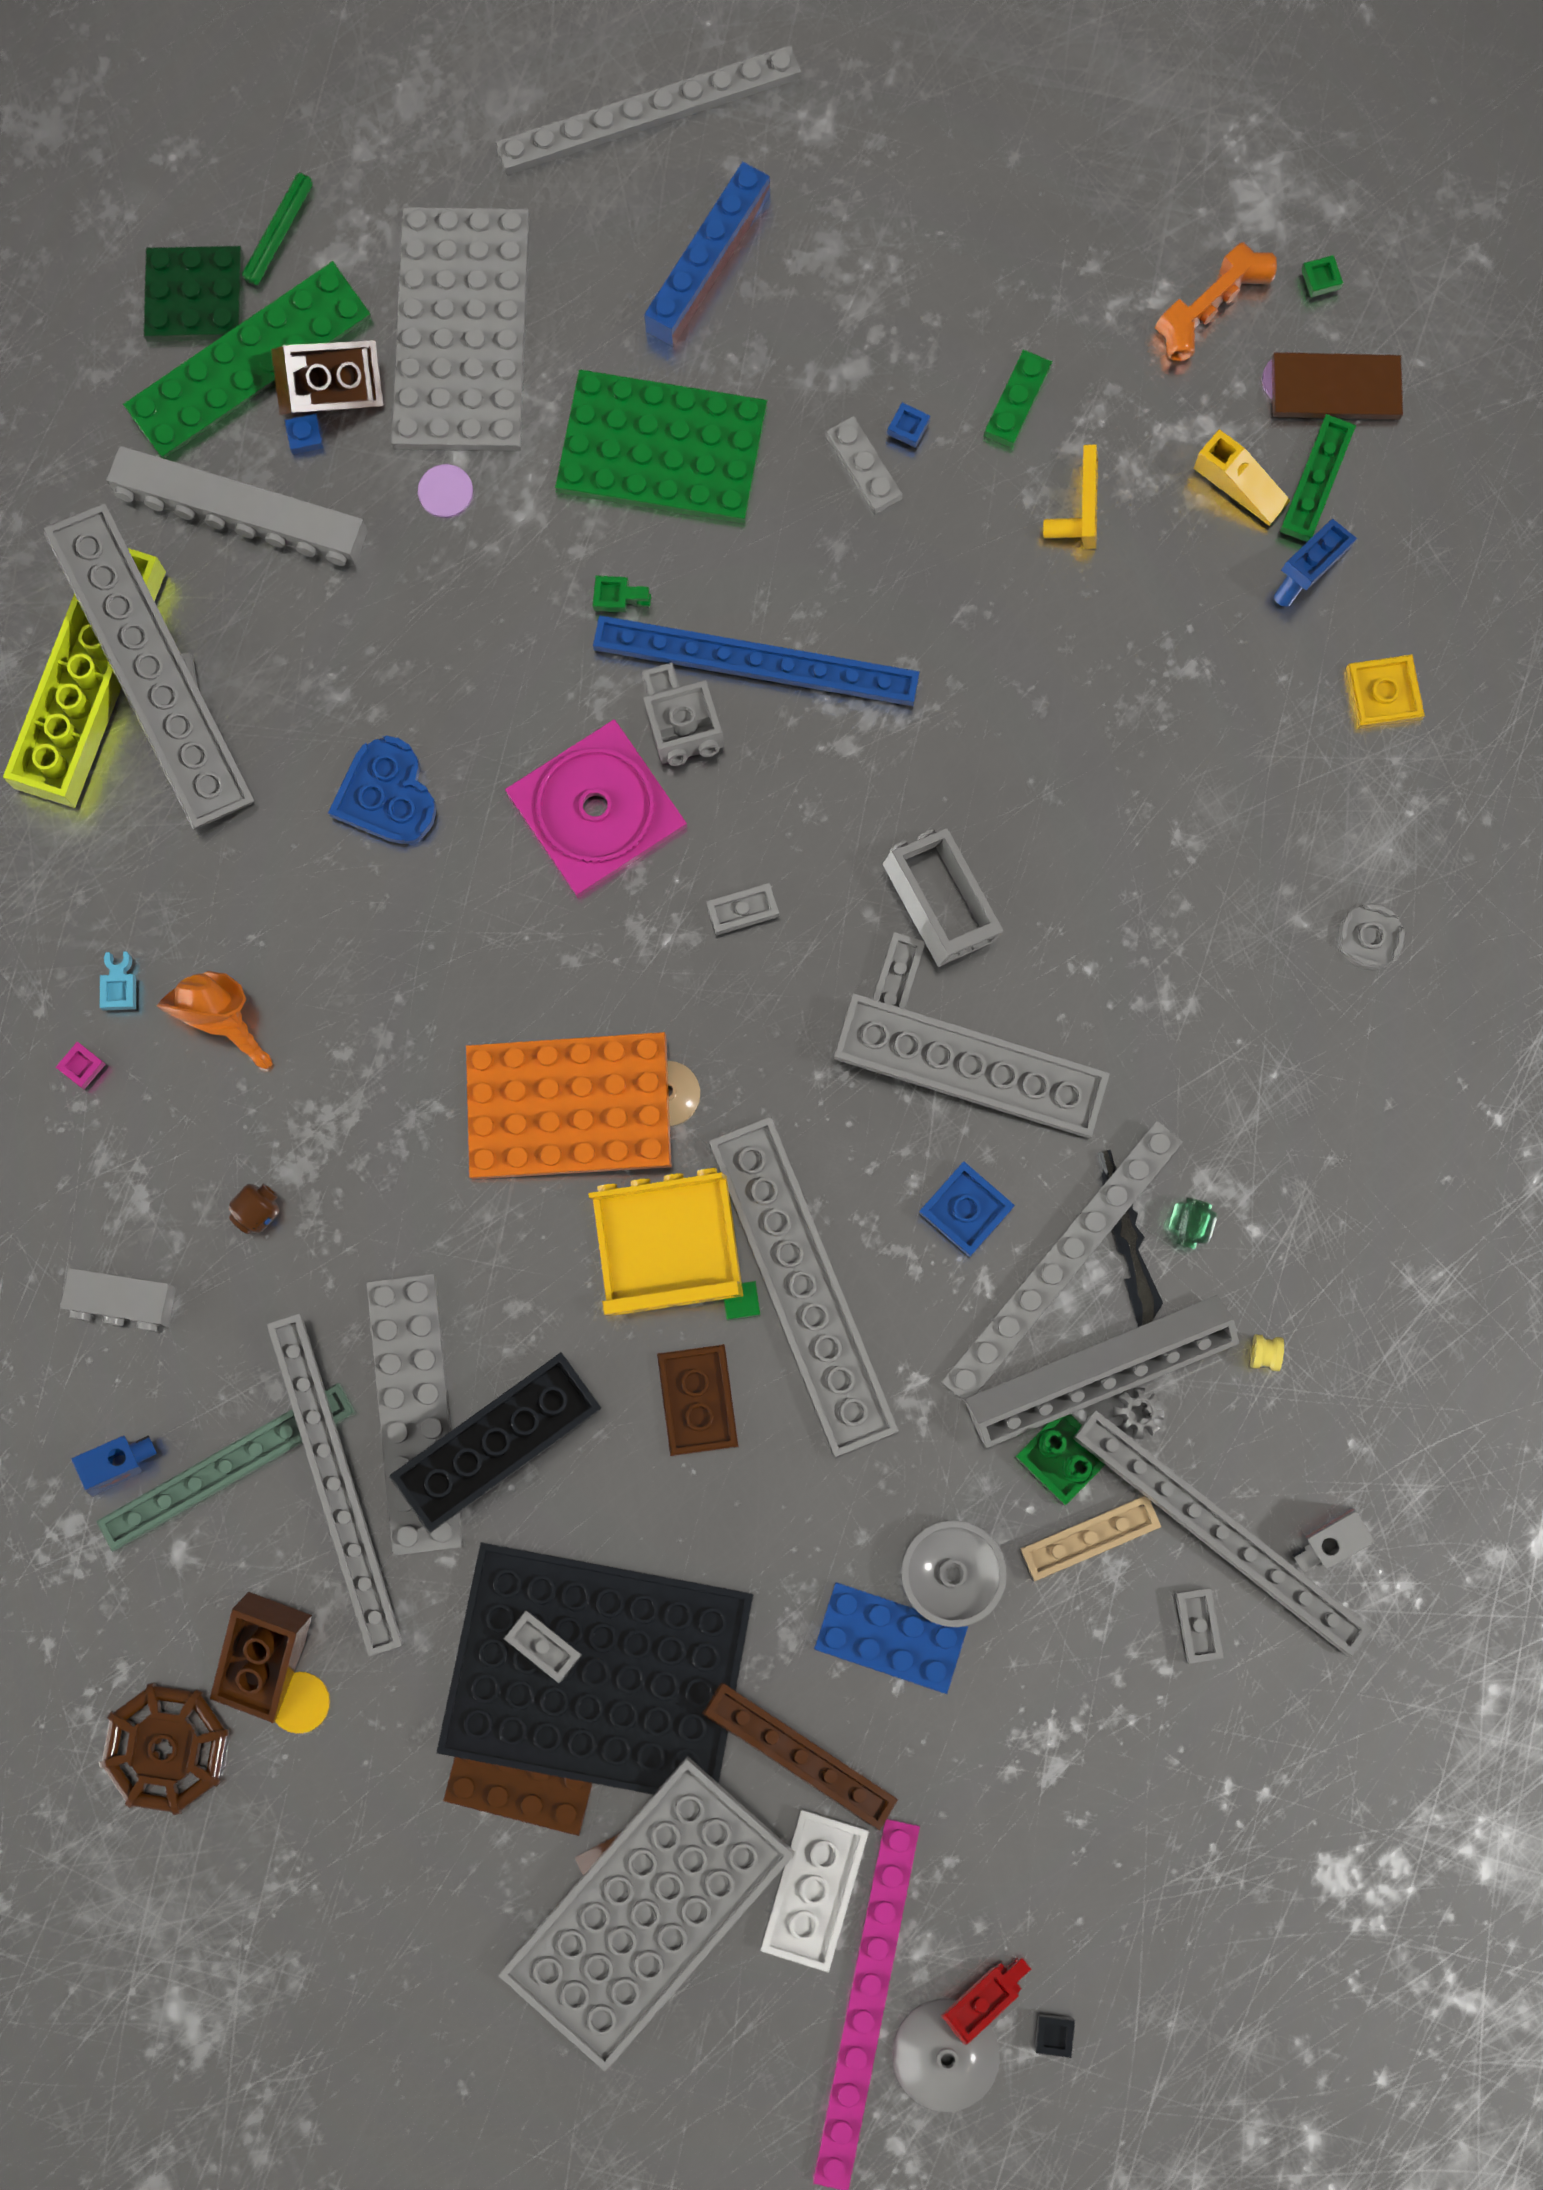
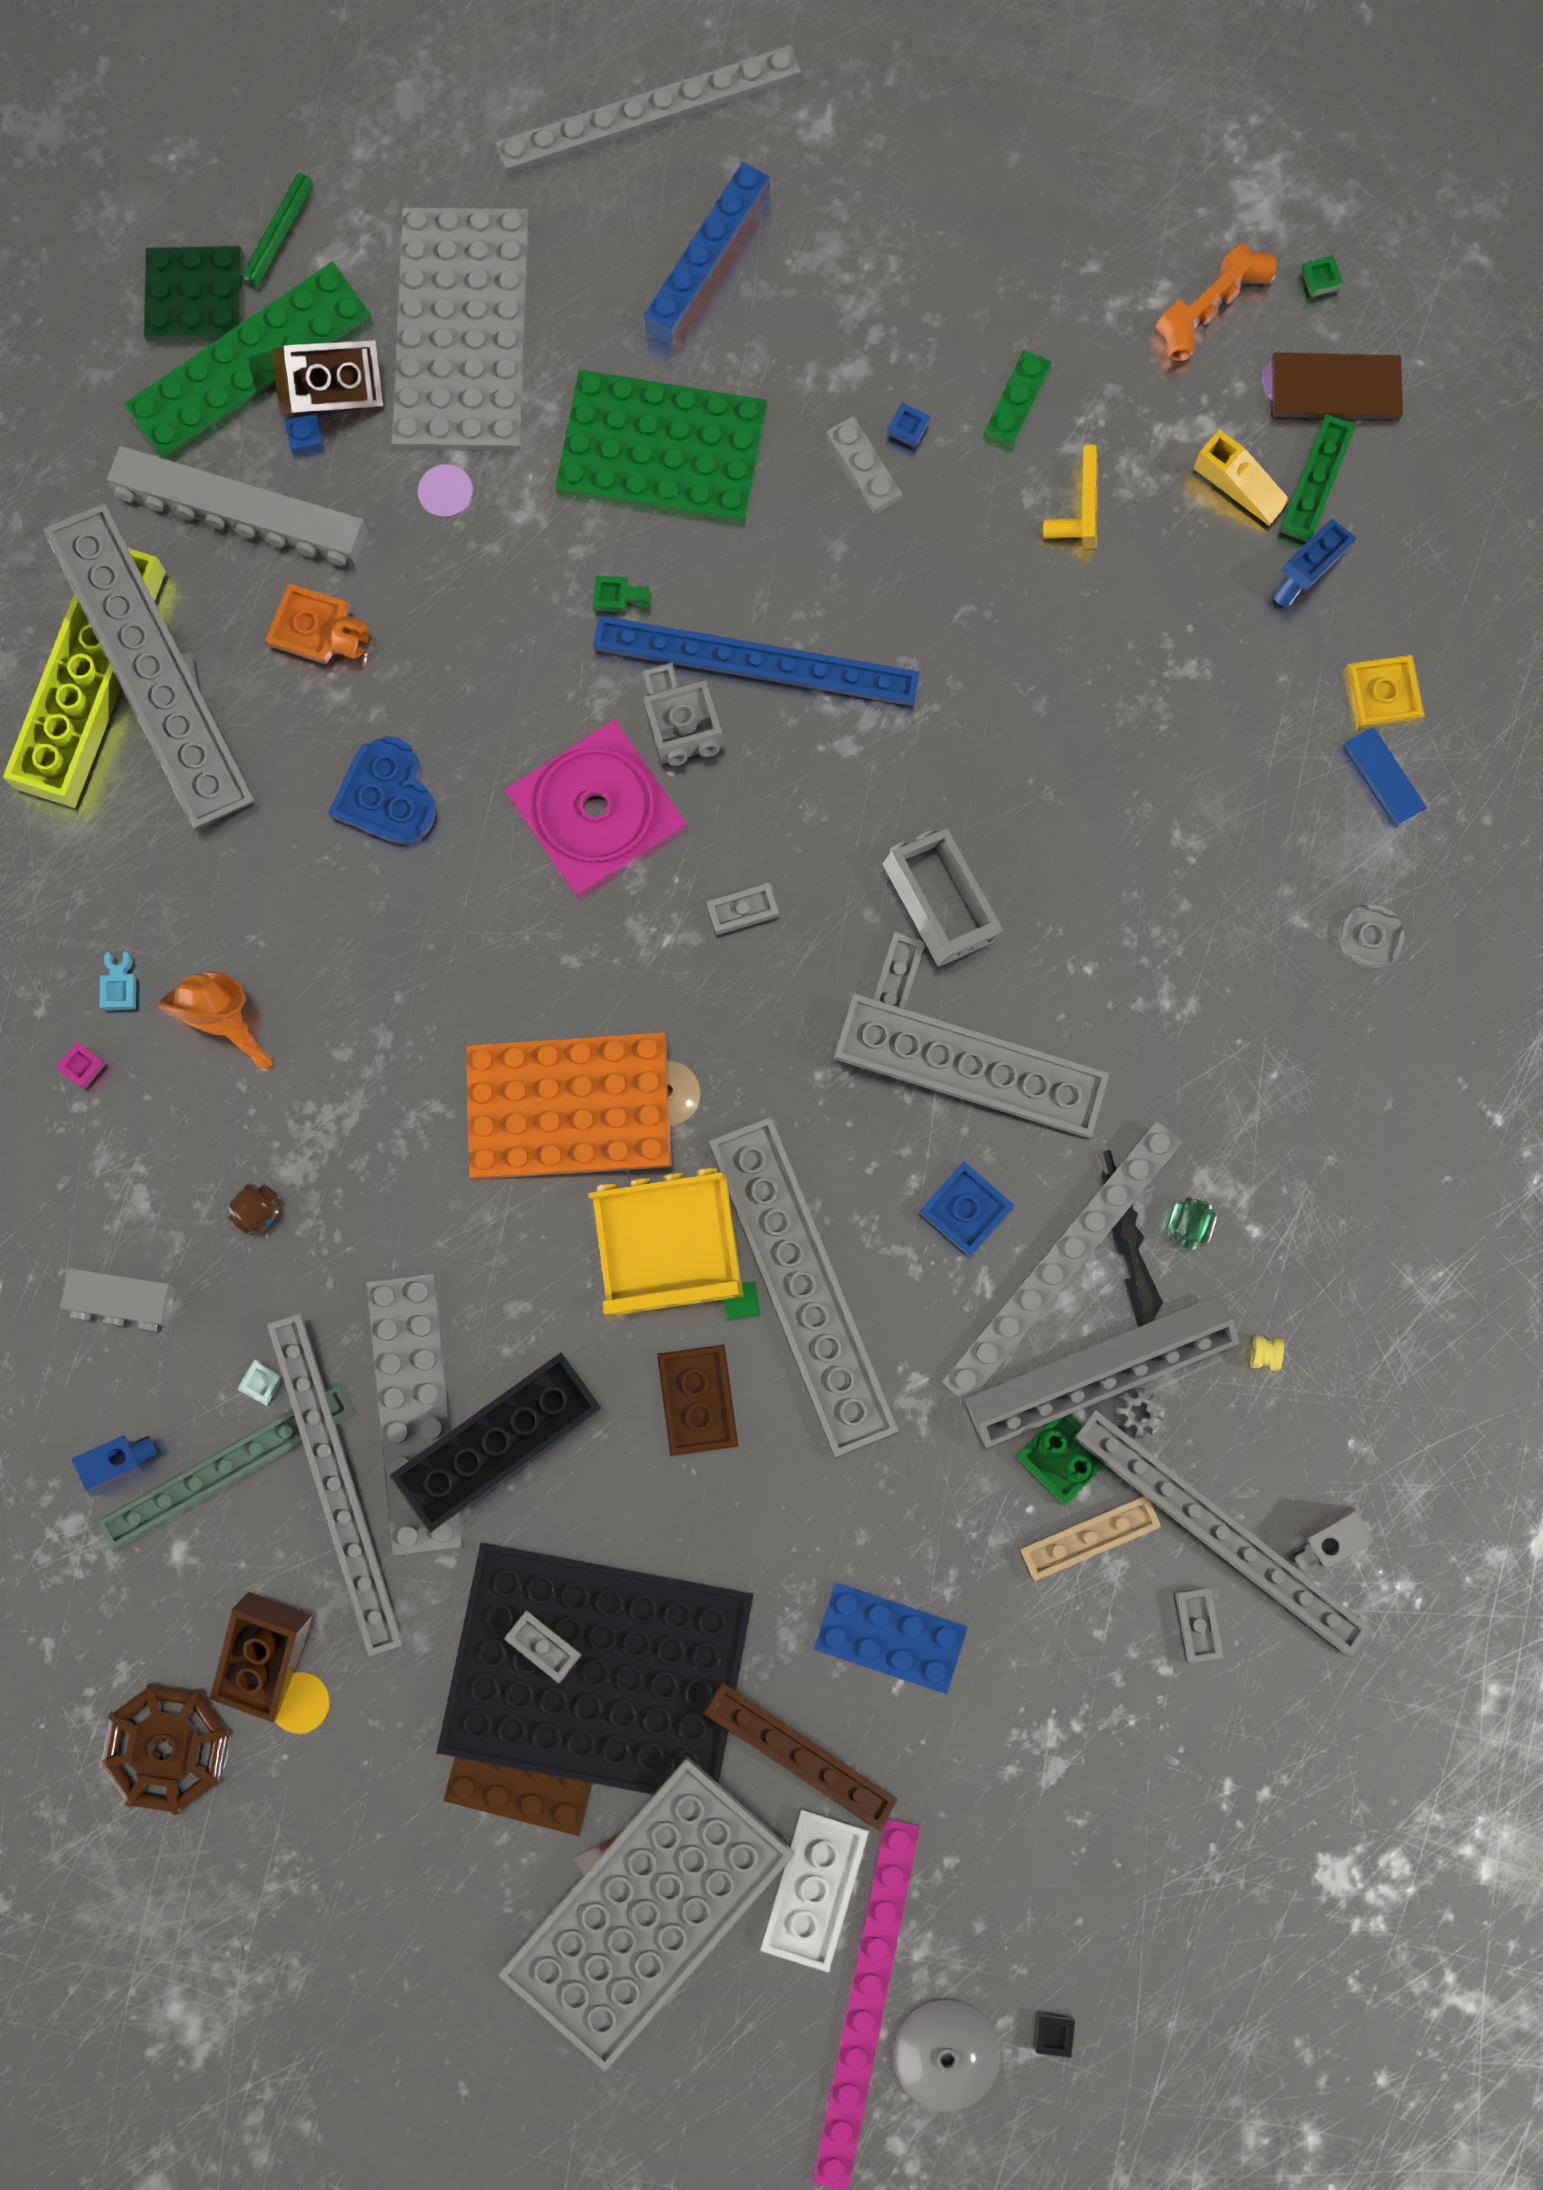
light grey dish [902,1521,1007,1627] -> none
red hinge [941,1958,1031,2045] -> none
none -> light aqua tile [237,1359,284,1406]
none -> orange plate [265,583,369,665]
none -> blue tile [1344,726,1427,827]

